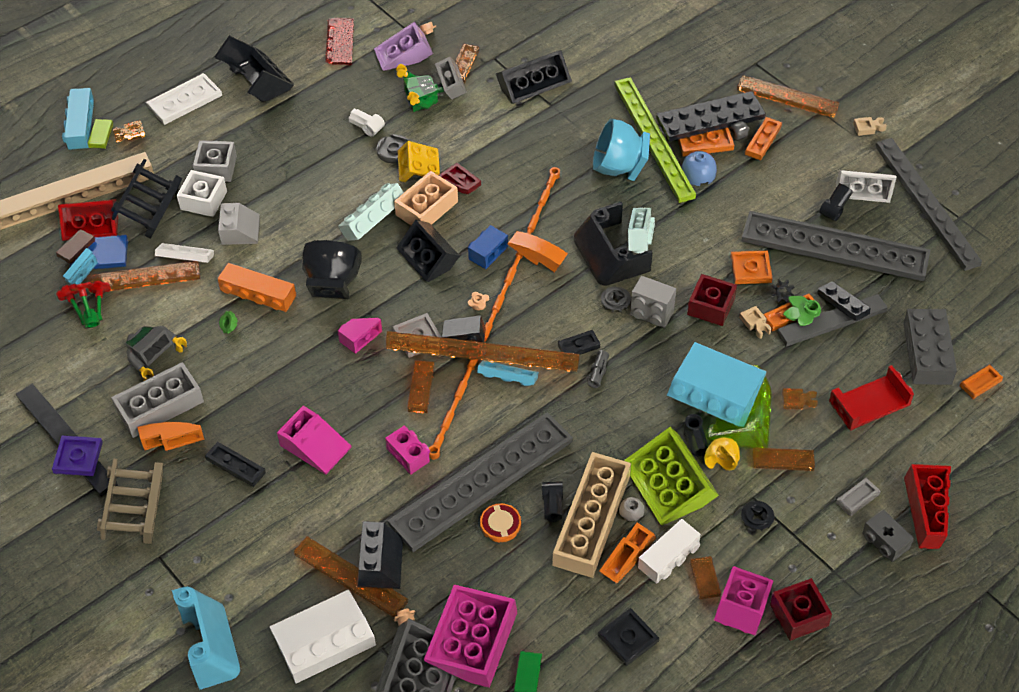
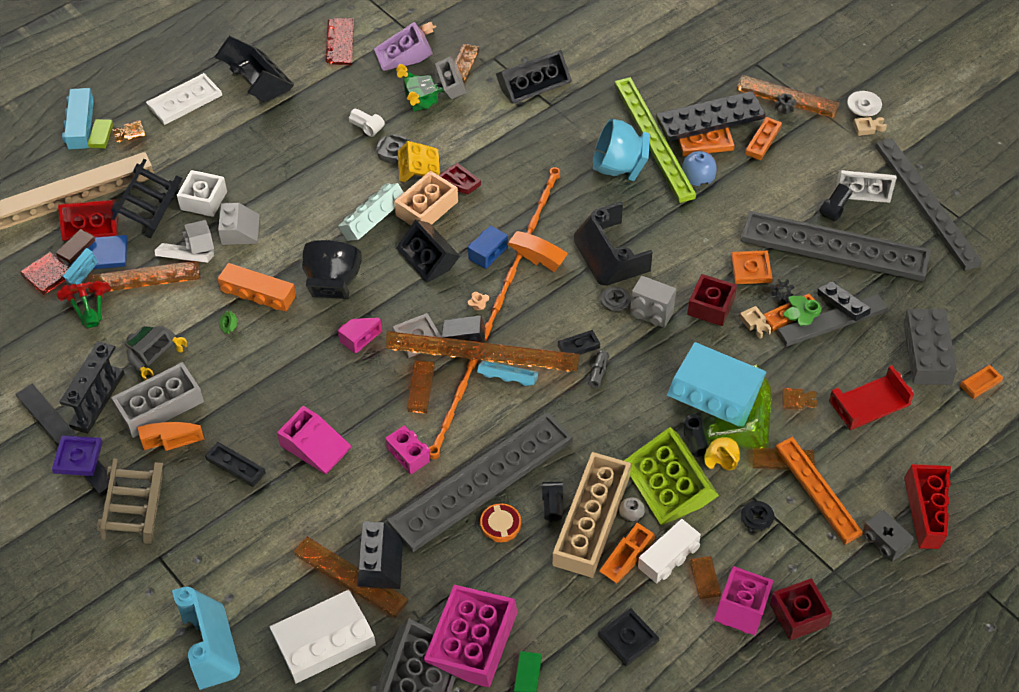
light grey brick [193,140,237,182] -> none
light nougat plate [394,608,415,625] -> none
light aqua brick [628,208,655,253] -> none
dark grey piece [730,121,749,140] -> none
light grey tile [836,478,881,517] -> none
none -> clear red tile [20,252,69,295]
none -> black fence [59,341,125,434]
none -> light grey brick [182,220,214,254]
none -> dark grey gear [775,92,796,115]
none -> orange tile [775,436,863,545]
none -> white dish [847,91,882,116]

